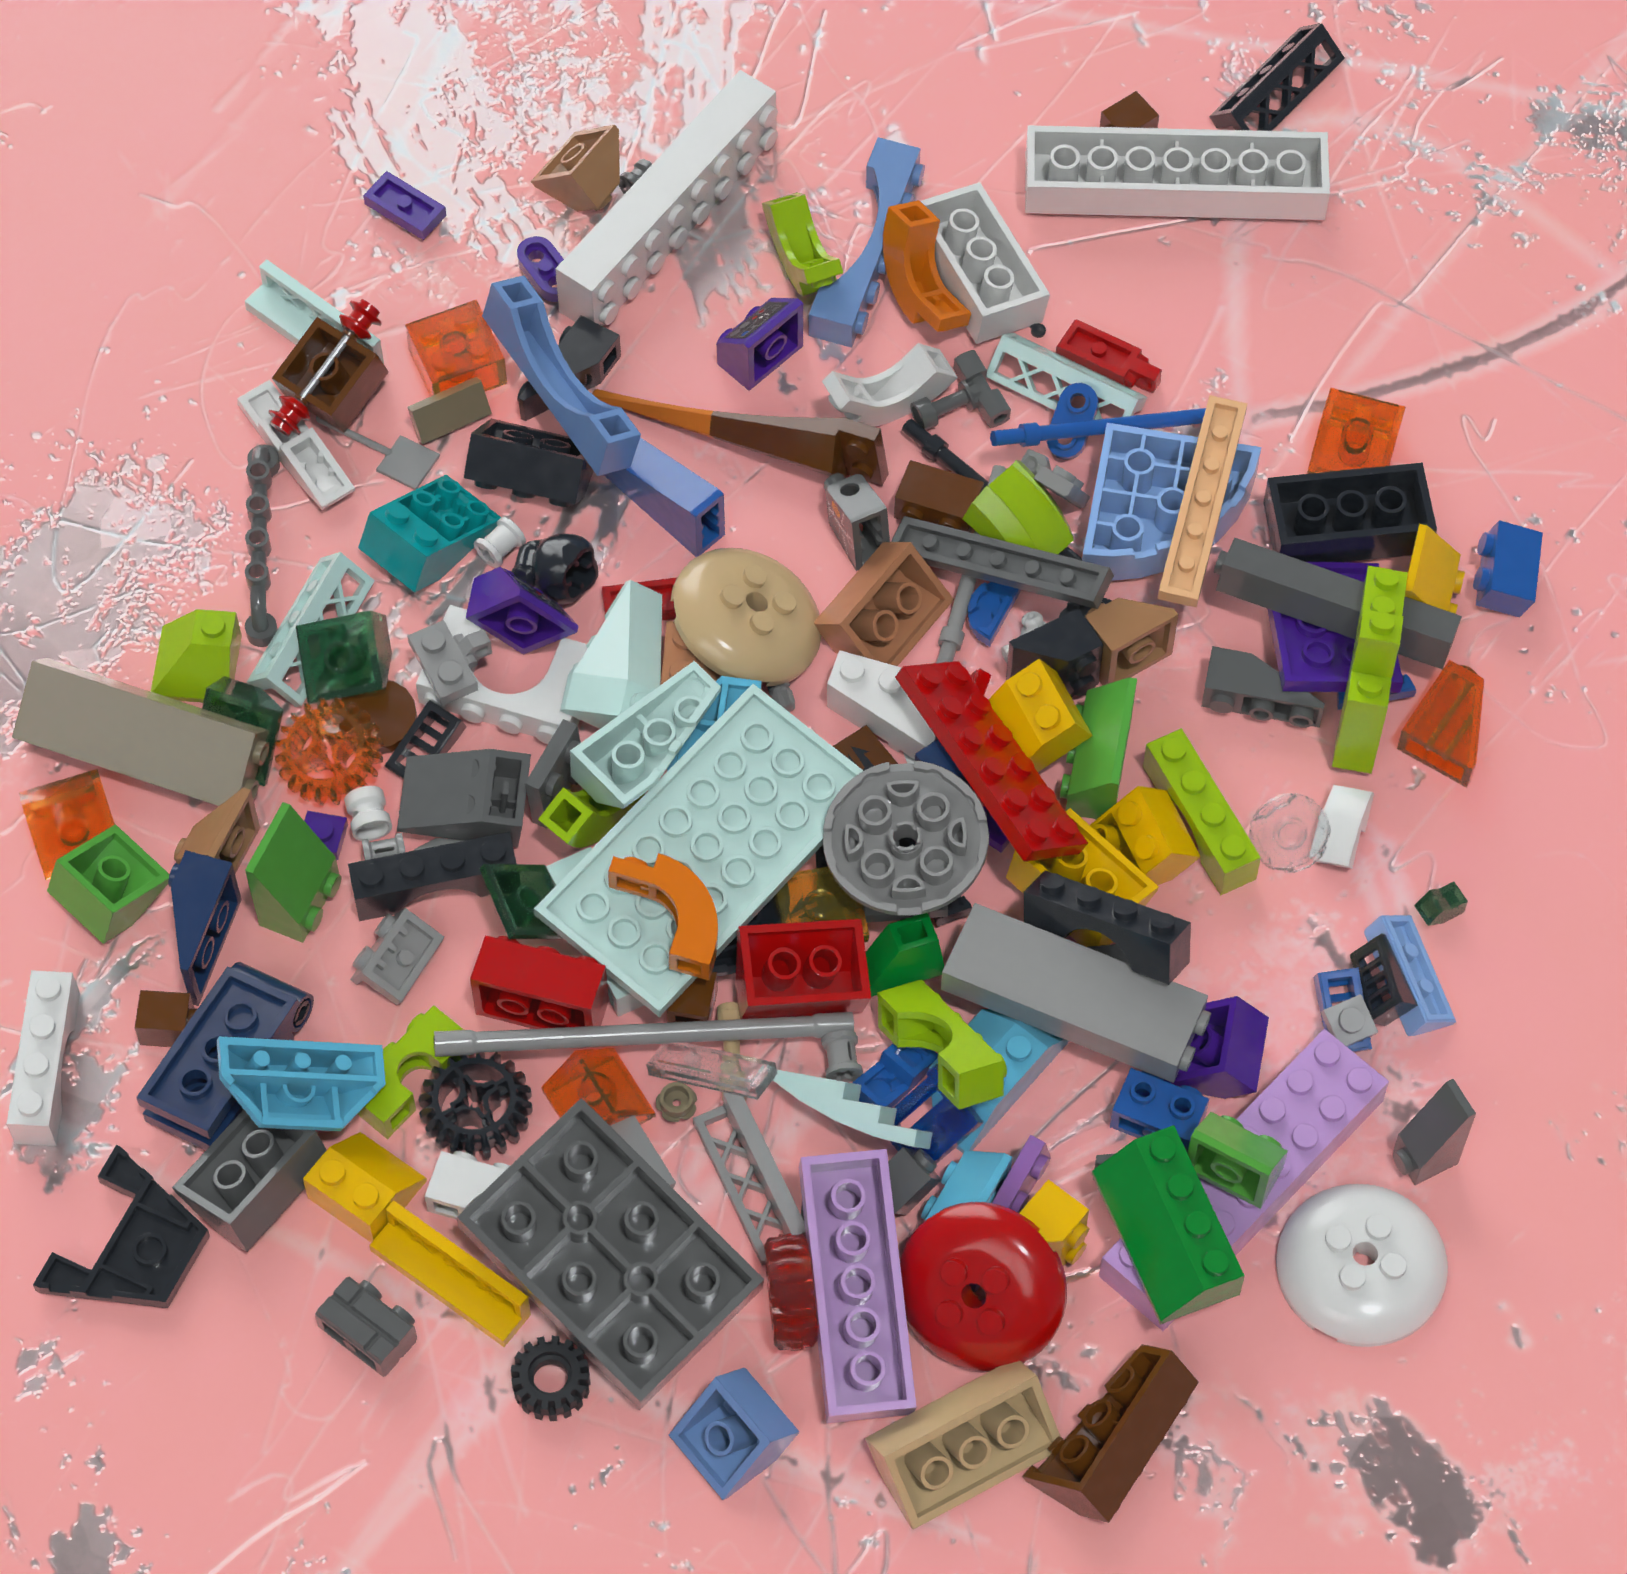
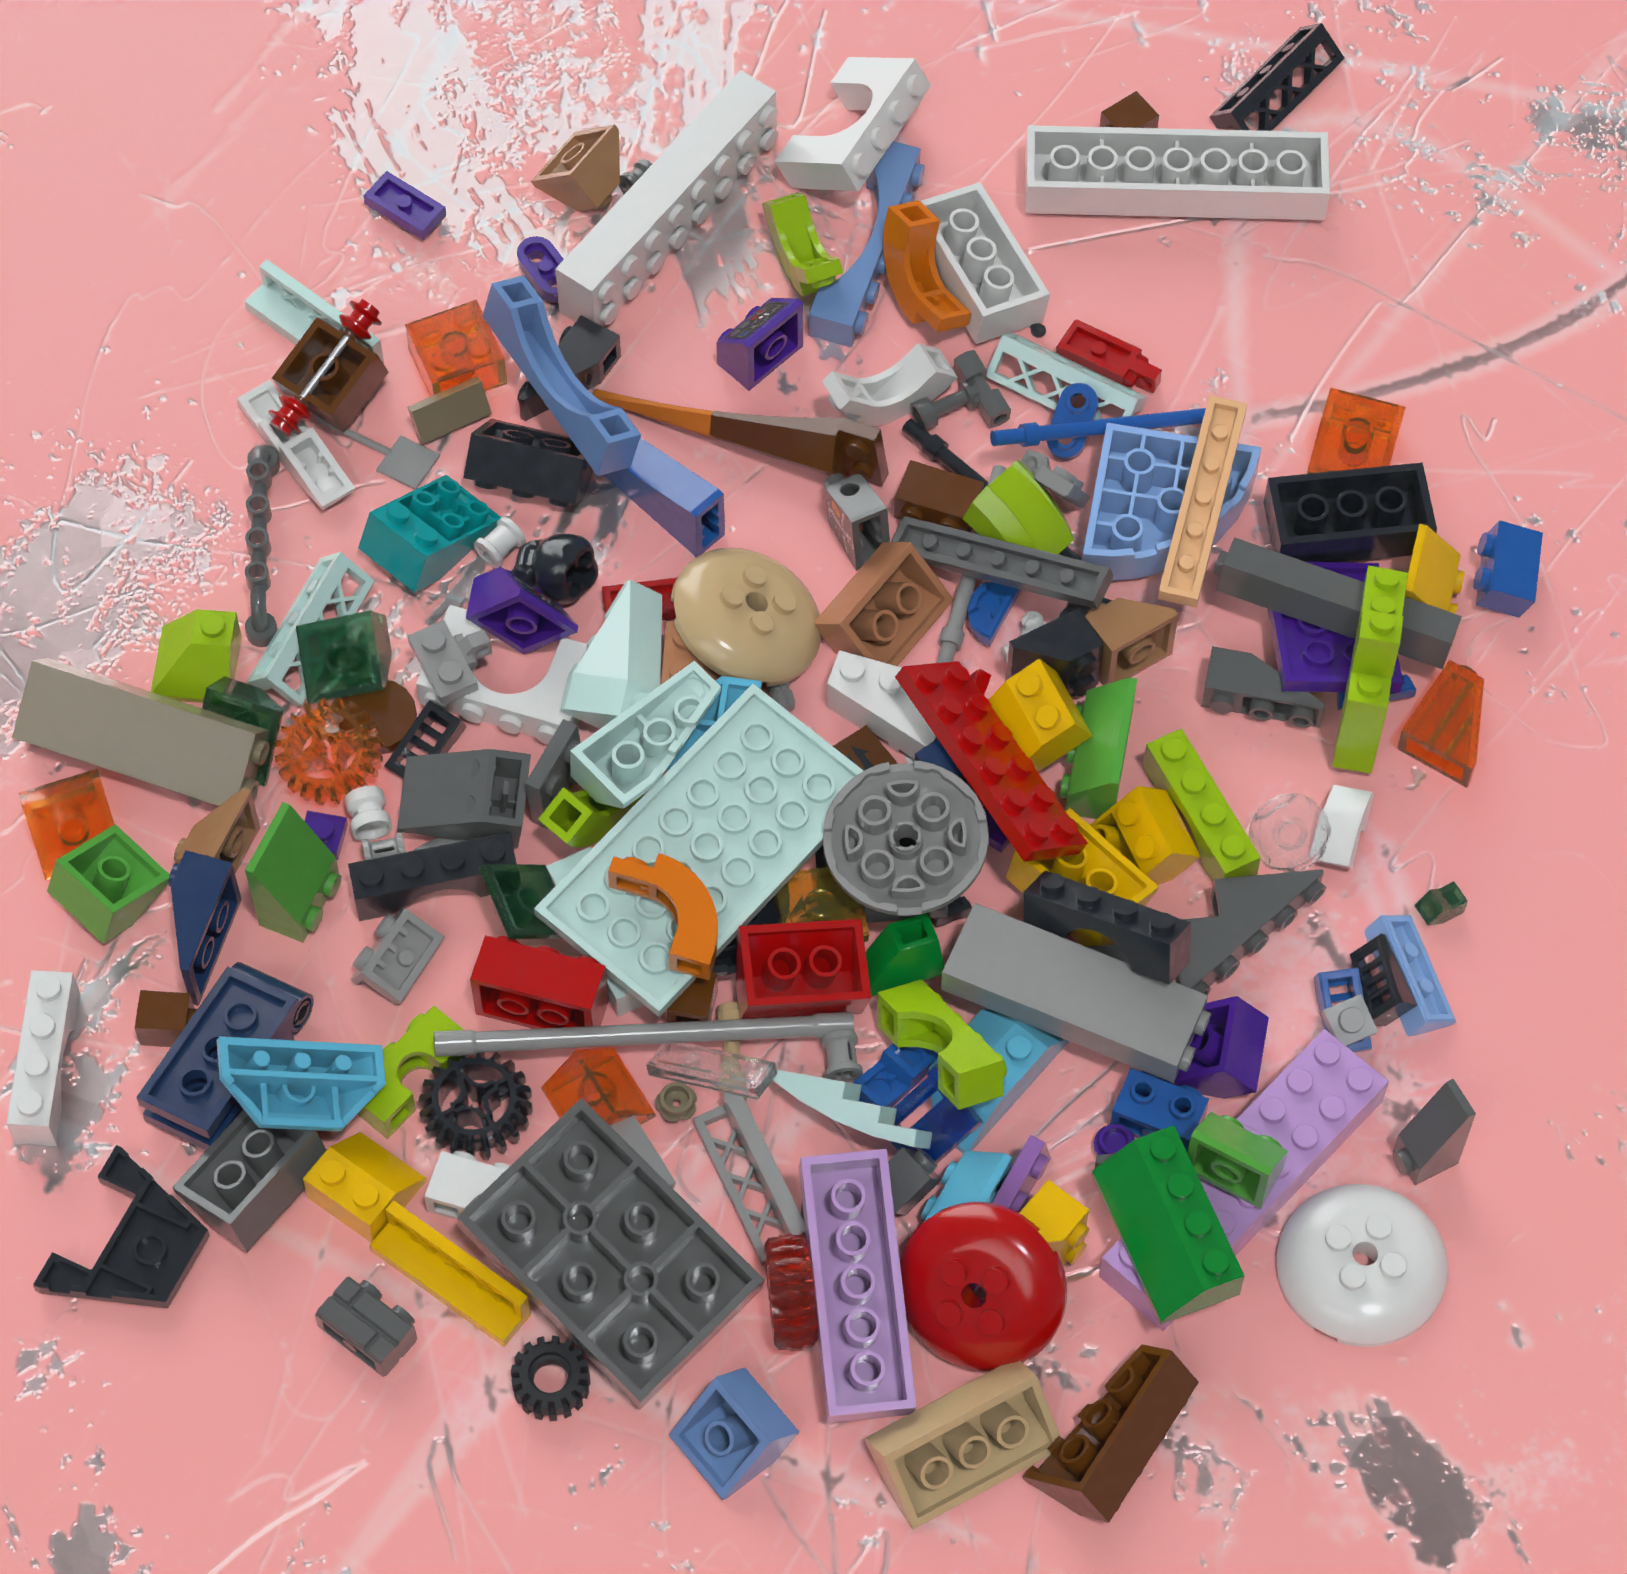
none -> white arch [774,57,931,191]
none -> dark purple plate [1094,1124,1135,1155]
none -> dark grey slope [1175,869,1327,995]

